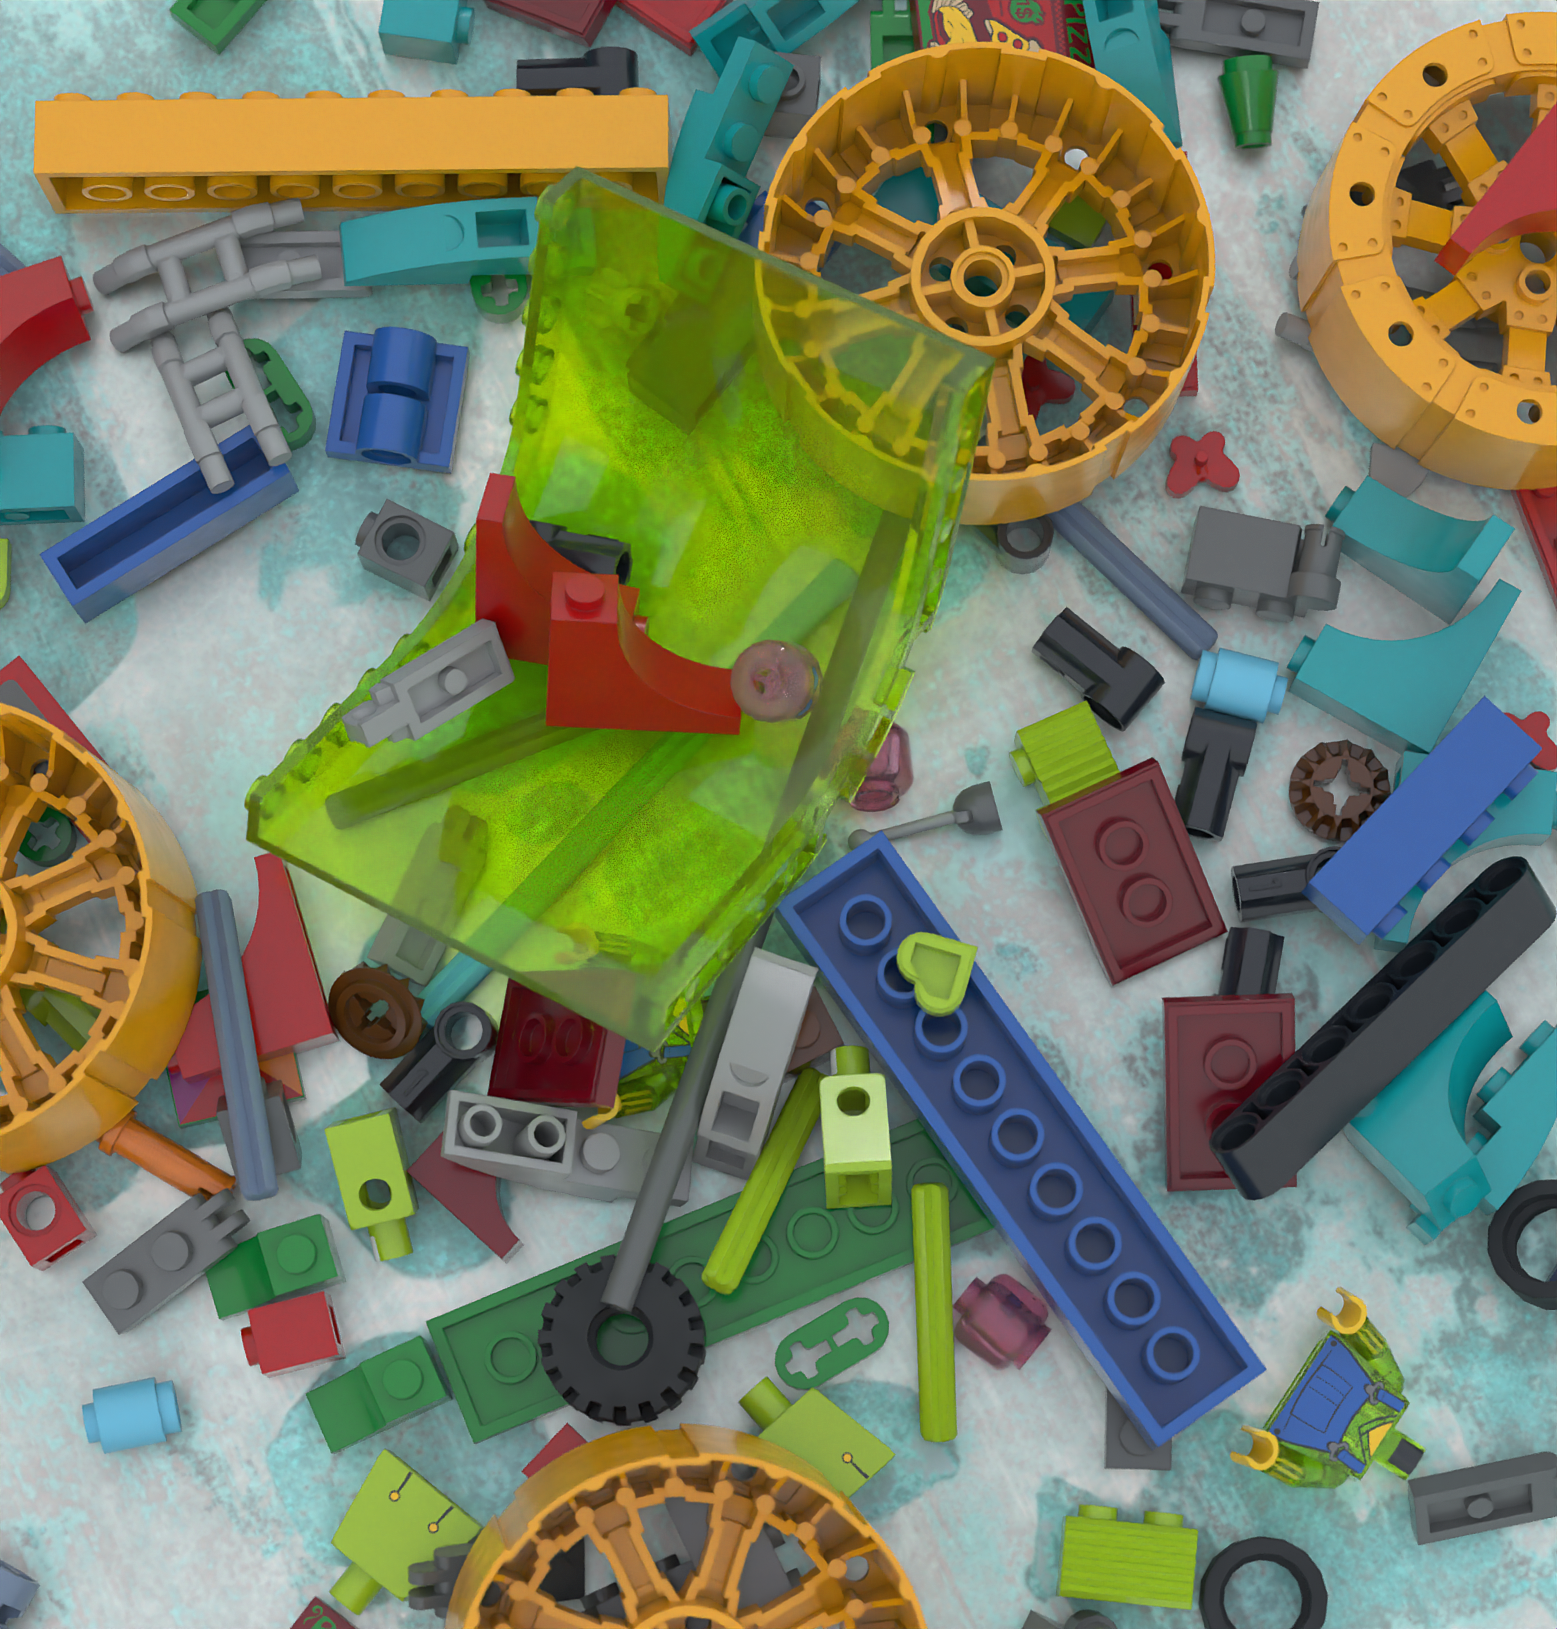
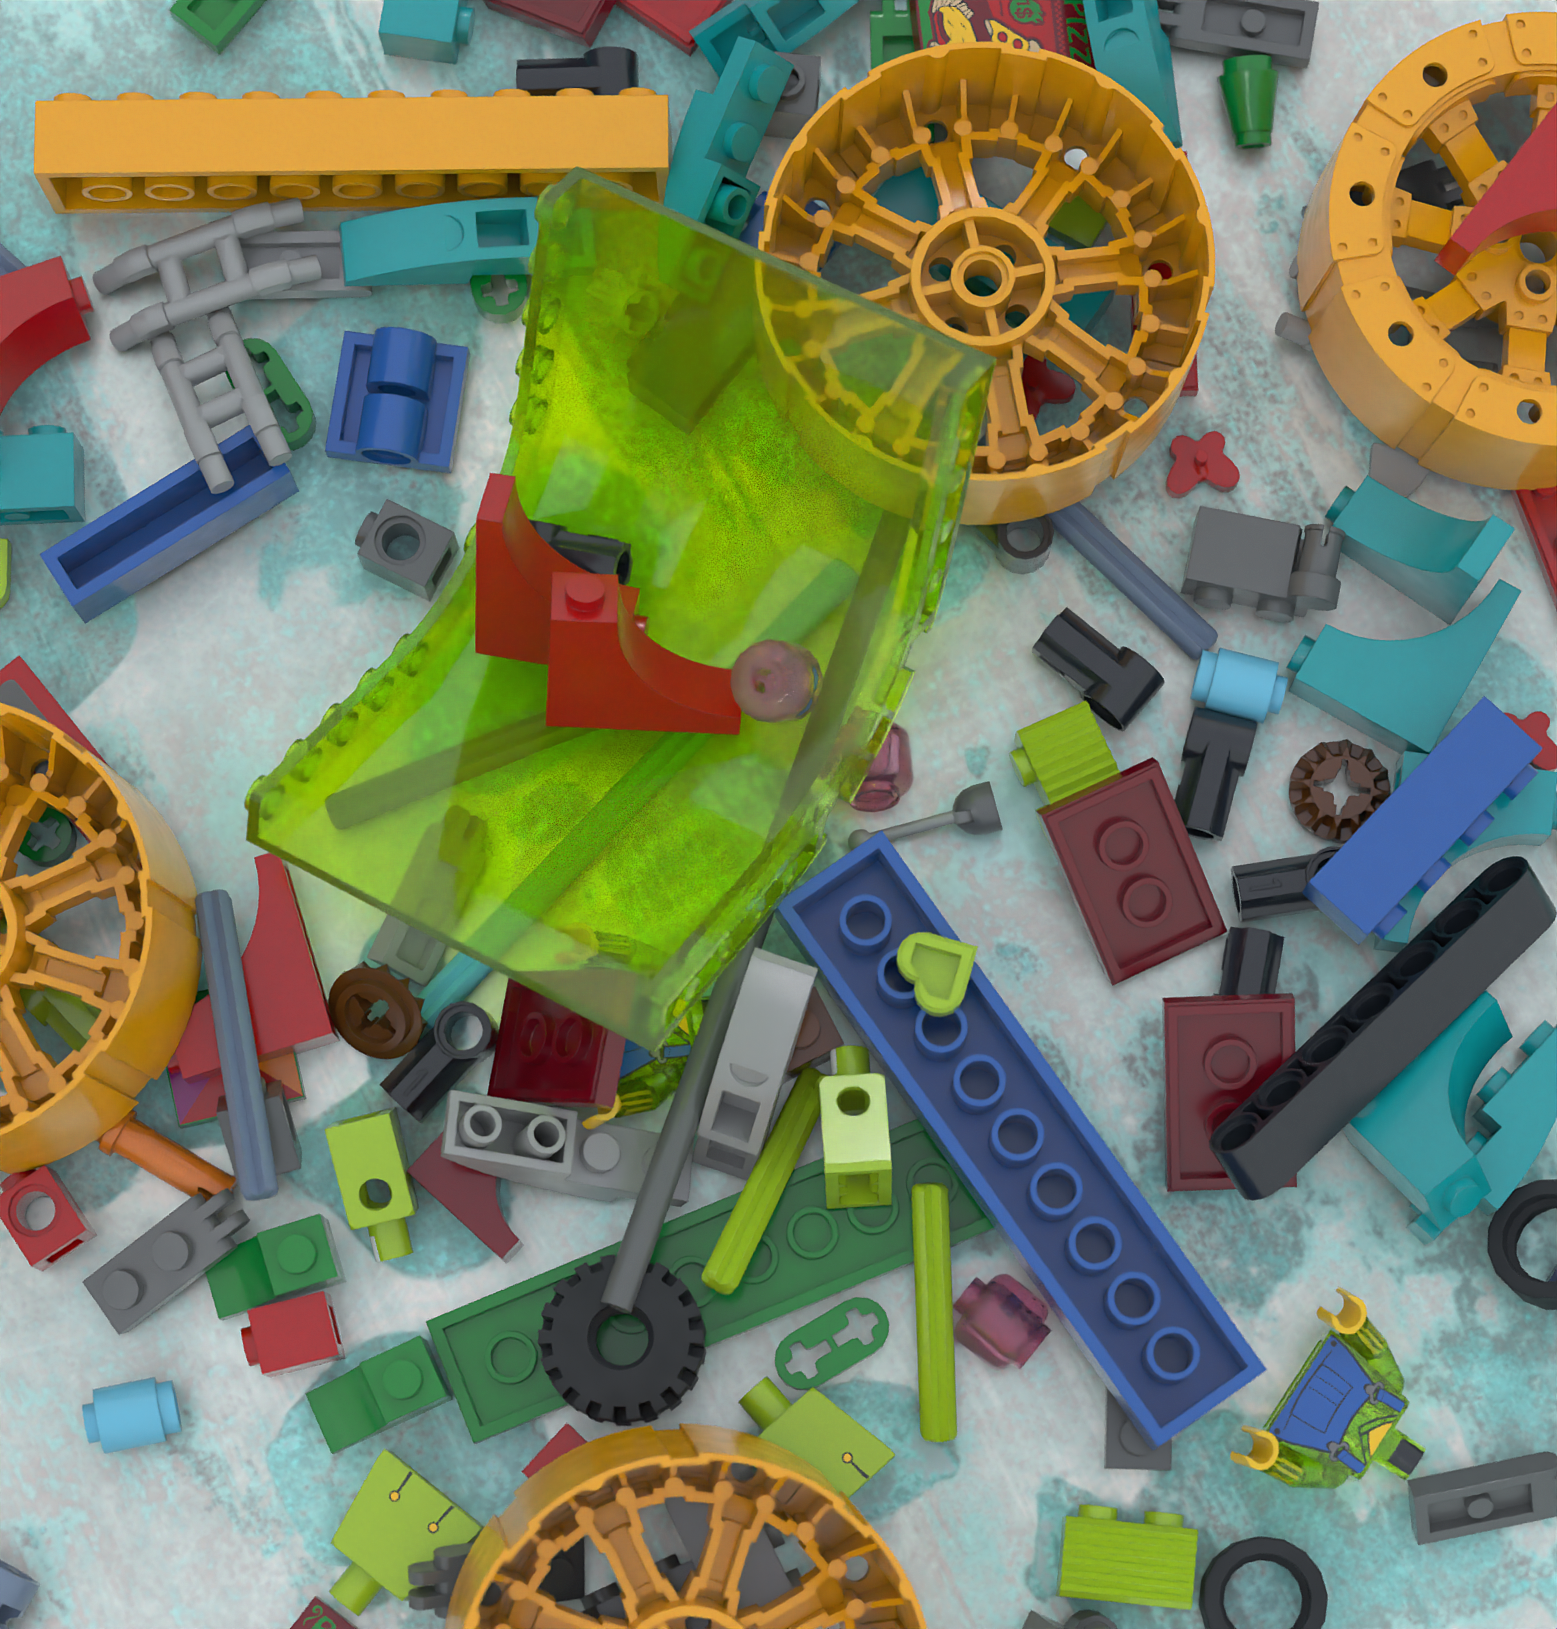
light grey hinge [341,618,515,748] -> none

